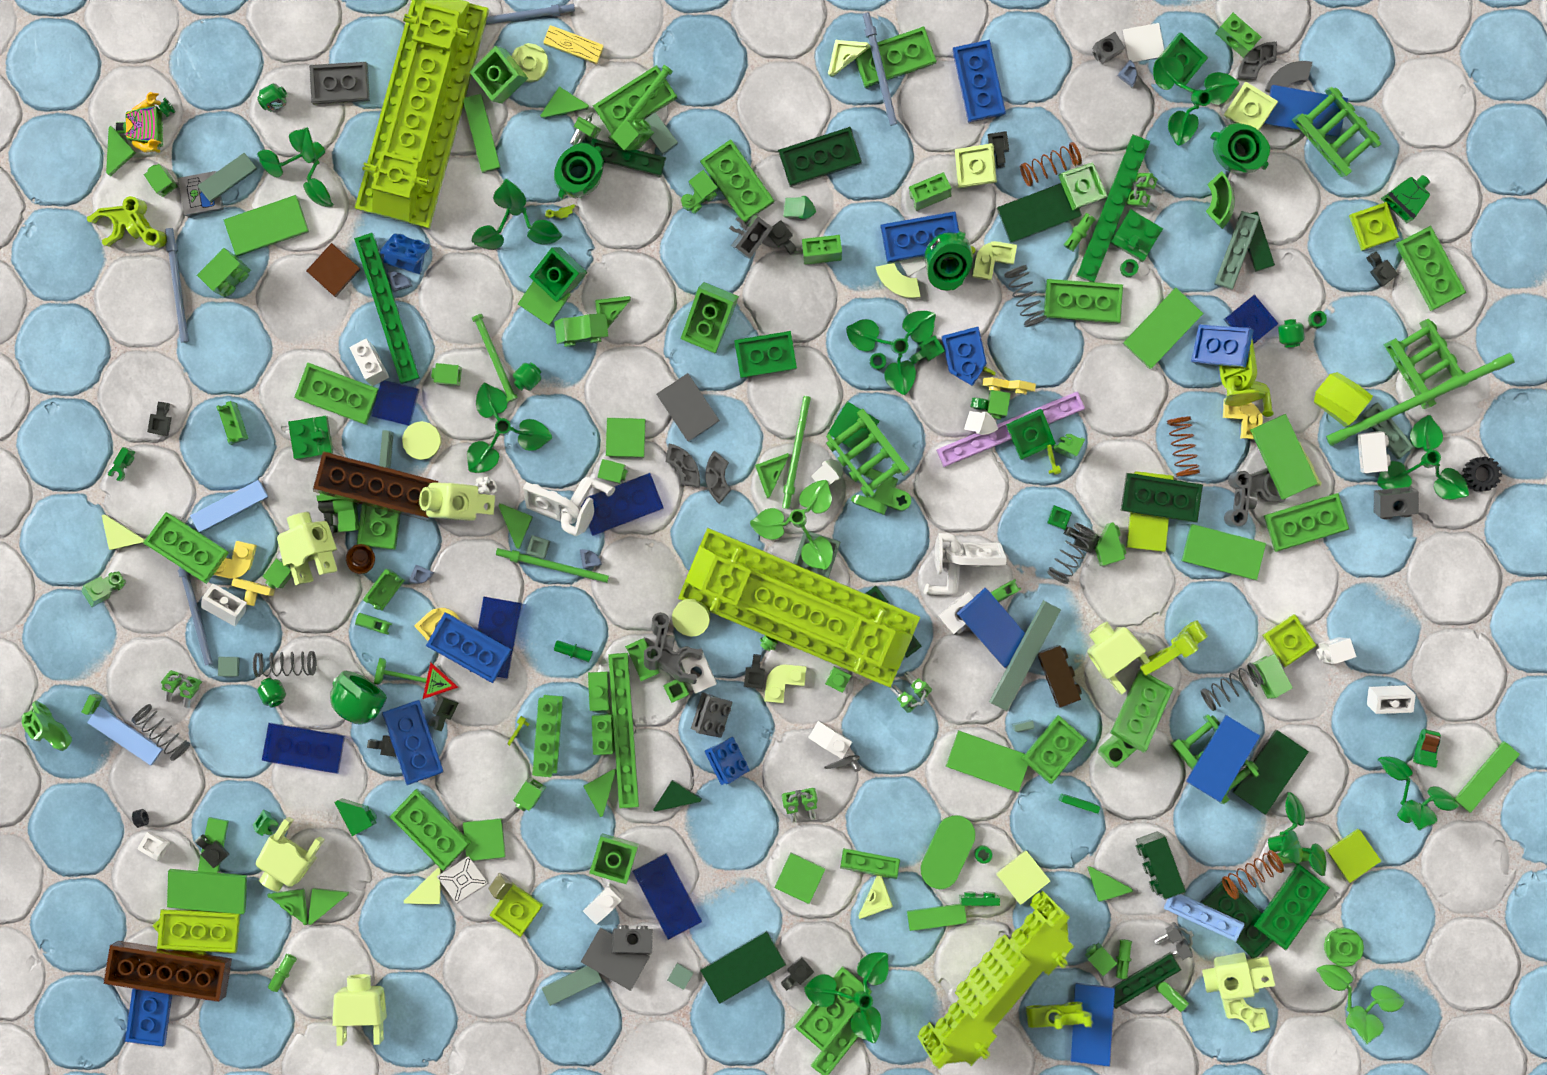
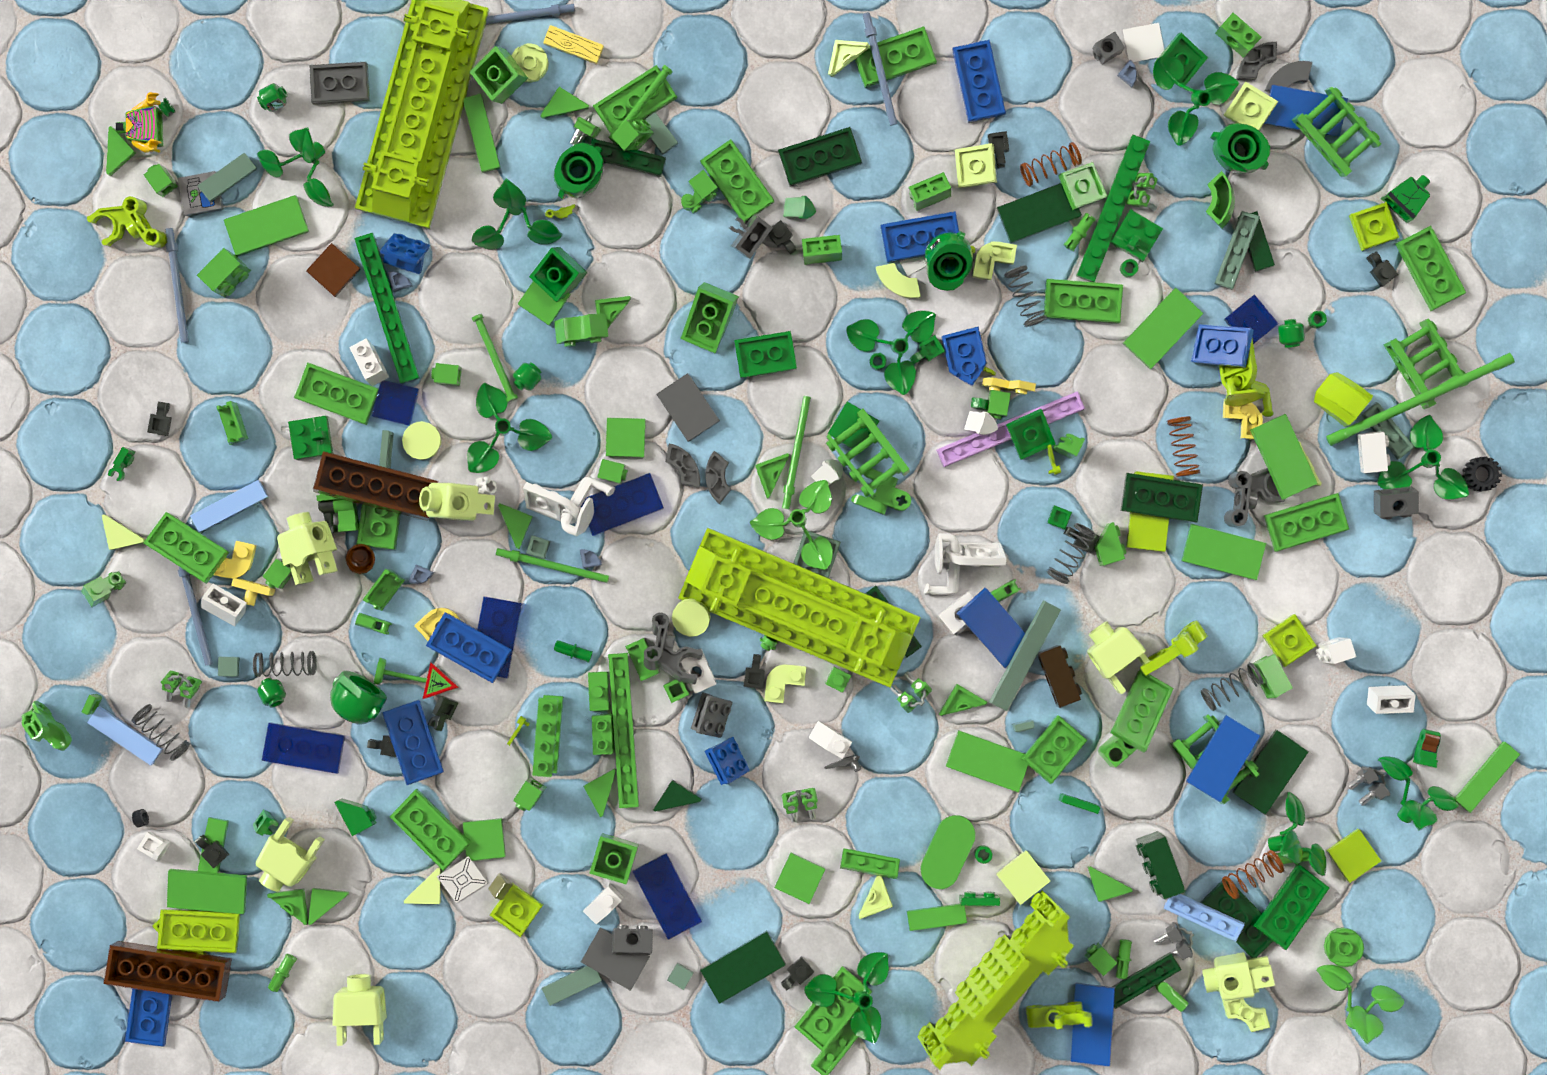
none -> bright green tile [939,684,987,716]
none -> piece [1347,766,1390,806]

